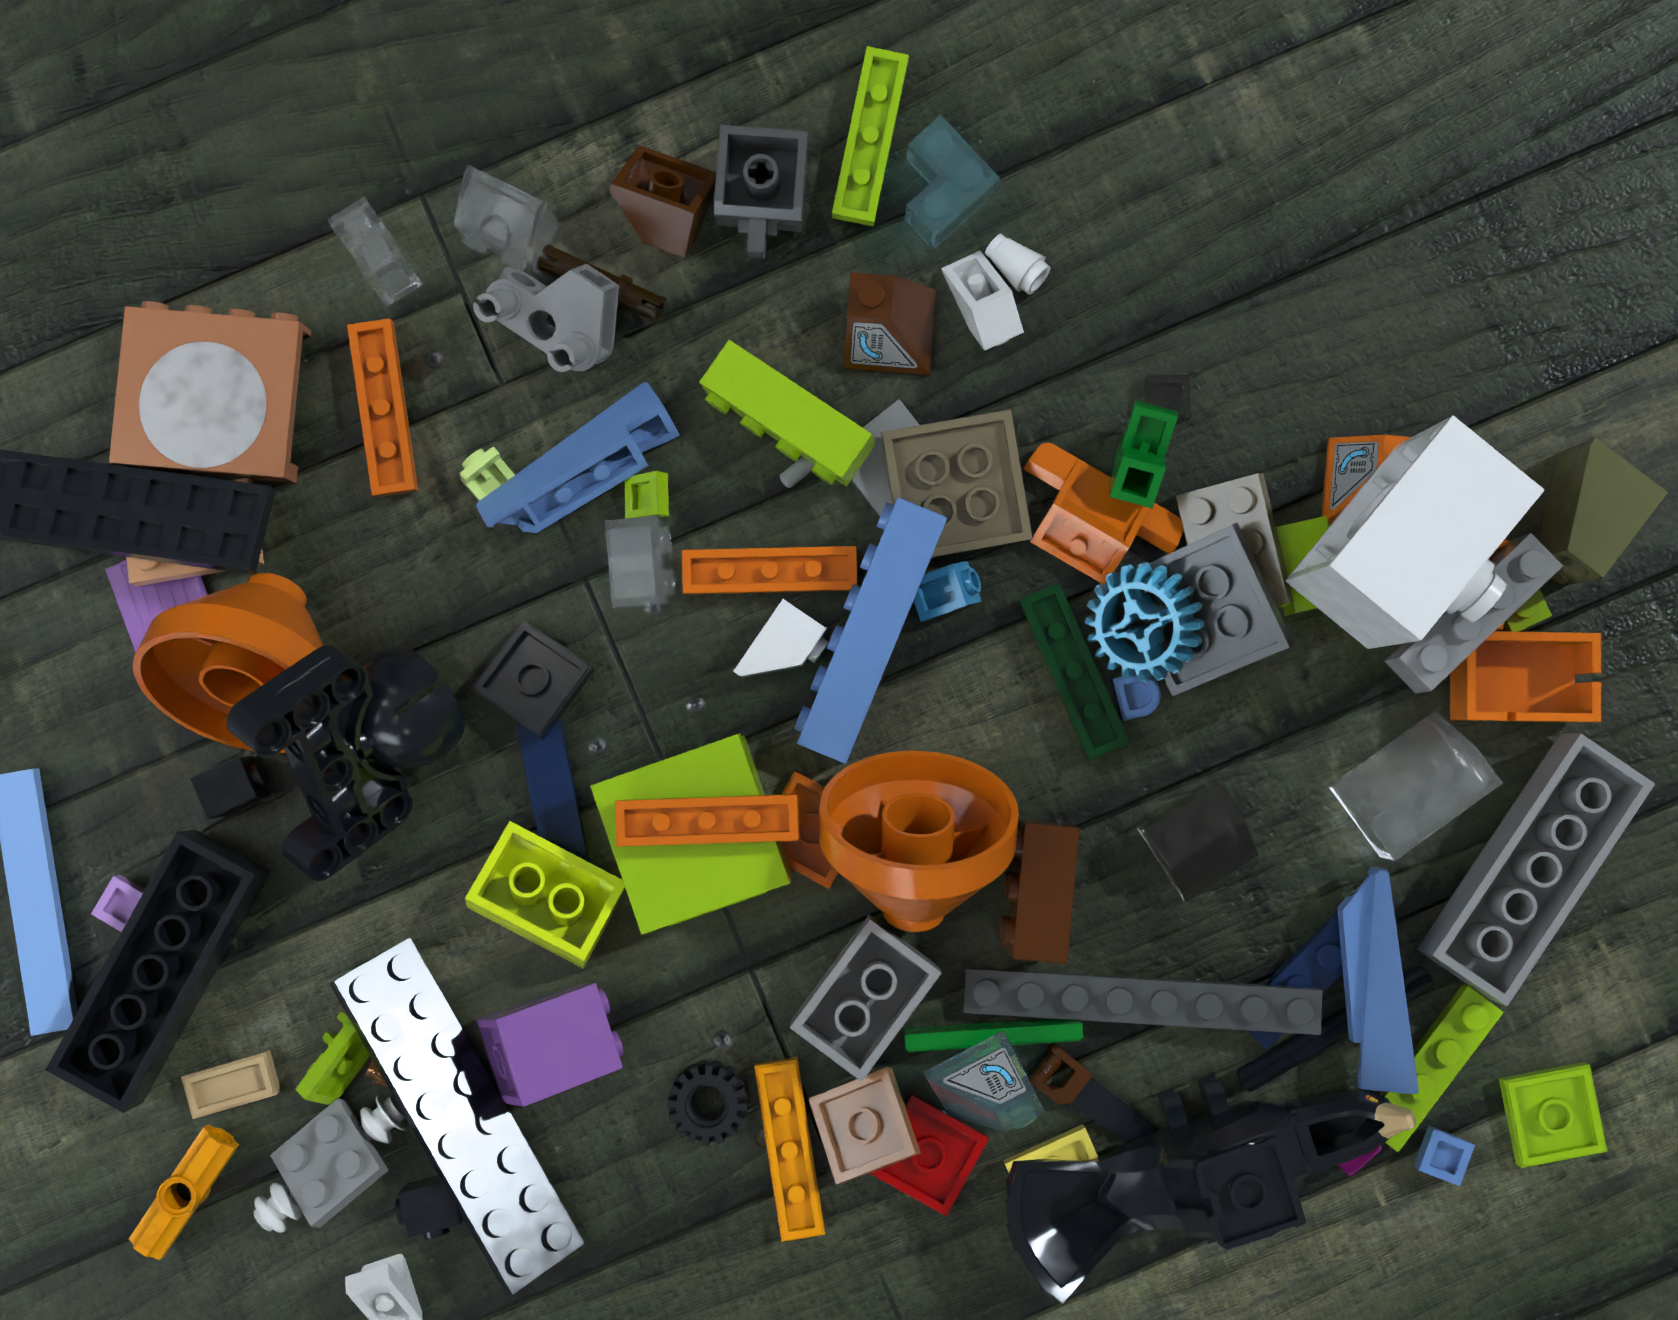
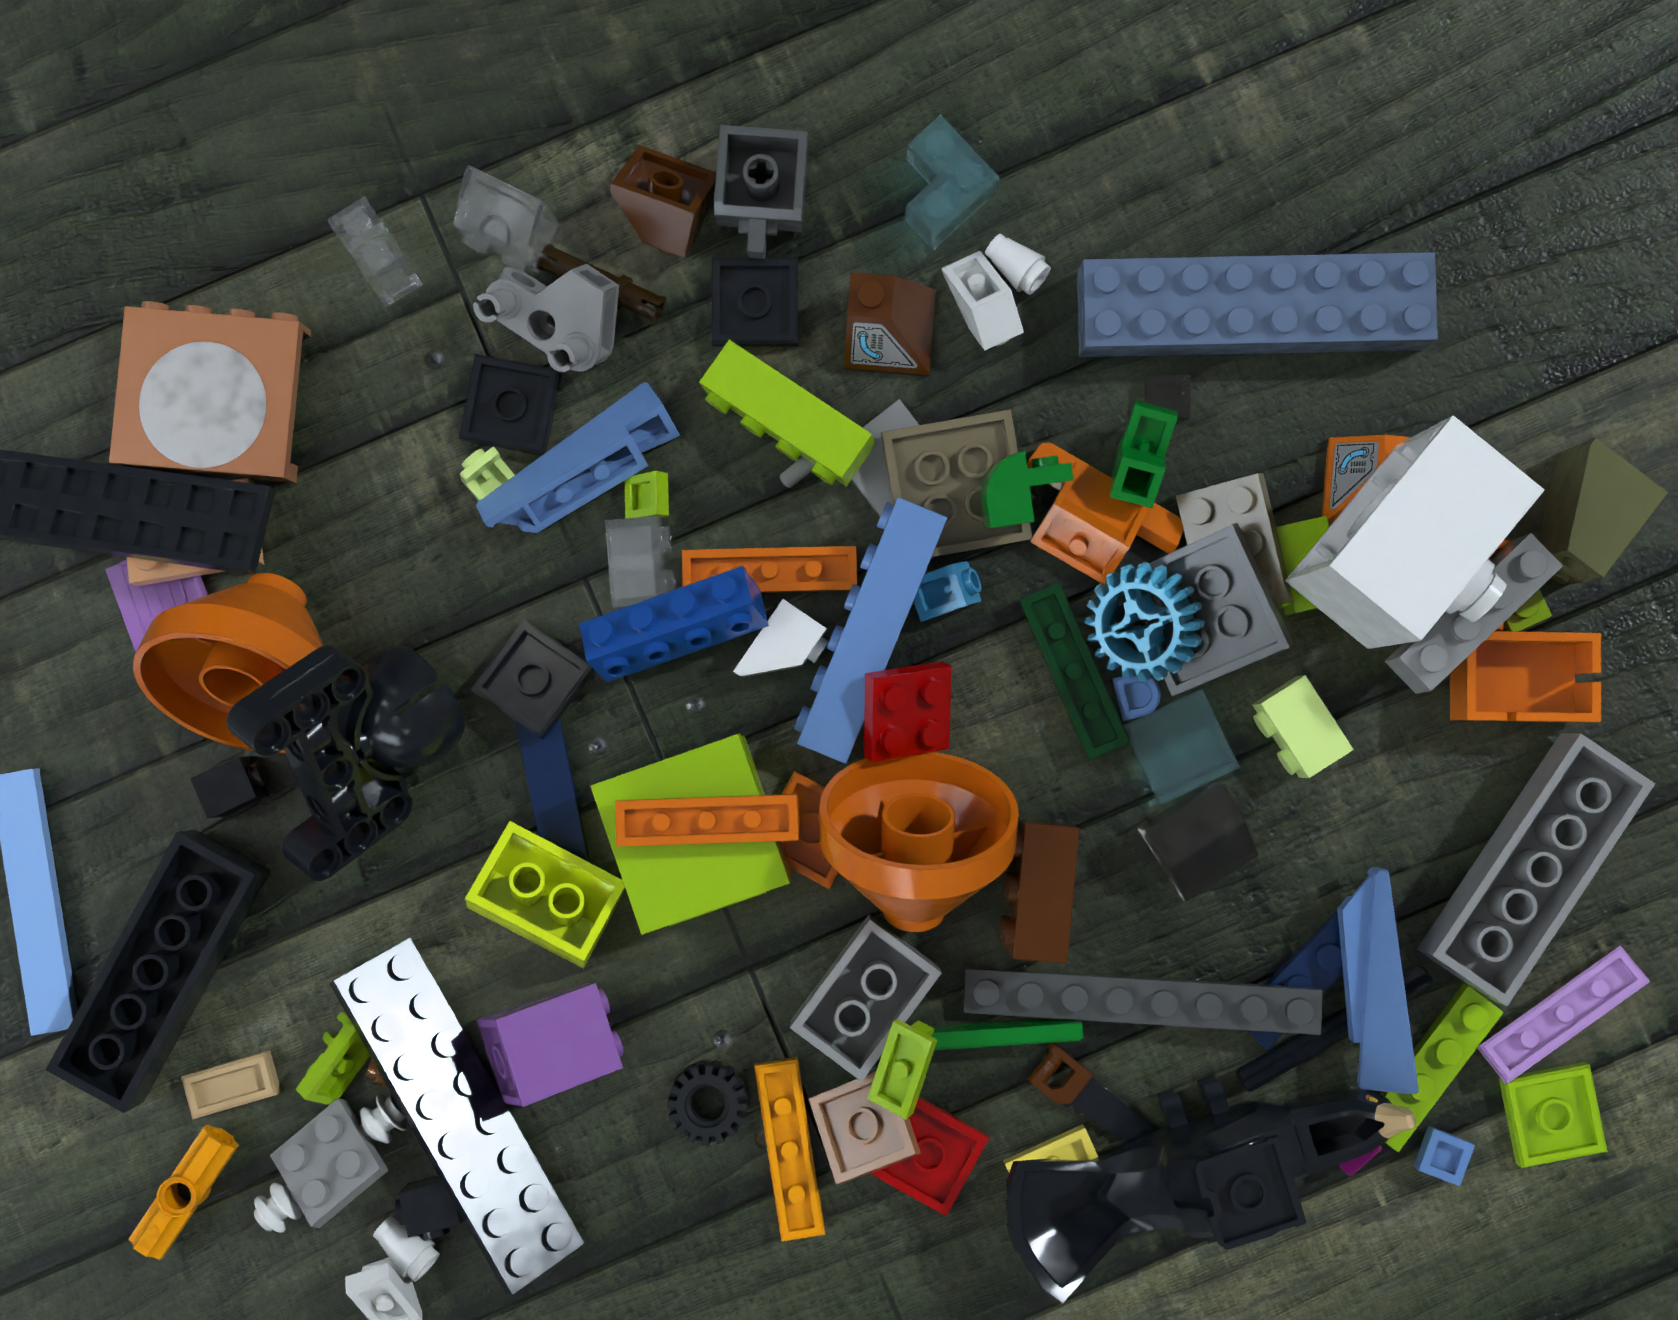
lavender plate [91,875,145,932] -> none
orange plate [347,318,419,498] -> none
lime plate [832,46,909,227] -> none
clear light blue slope [924,1030,1045,1132] -> none
clear slope [1329,711,1503,861] -> none
none -> white cone [373,1215,440,1282]
none -> black tile [459,354,562,456]
none -> blue brick [579,566,769,682]
none -> black tile [712,258,798,347]
none -> red plate [864,661,952,763]
none -> lime plate [867,1019,937,1119]
none -> green brick [980,451,1074,528]
none -> sand blue brick [1077,252,1438,357]
none -> clear light blue tile [1122,689,1240,805]
none -> yellowish green brick [1252,675,1354,778]
none -> lavender tile [1477,945,1650,1084]

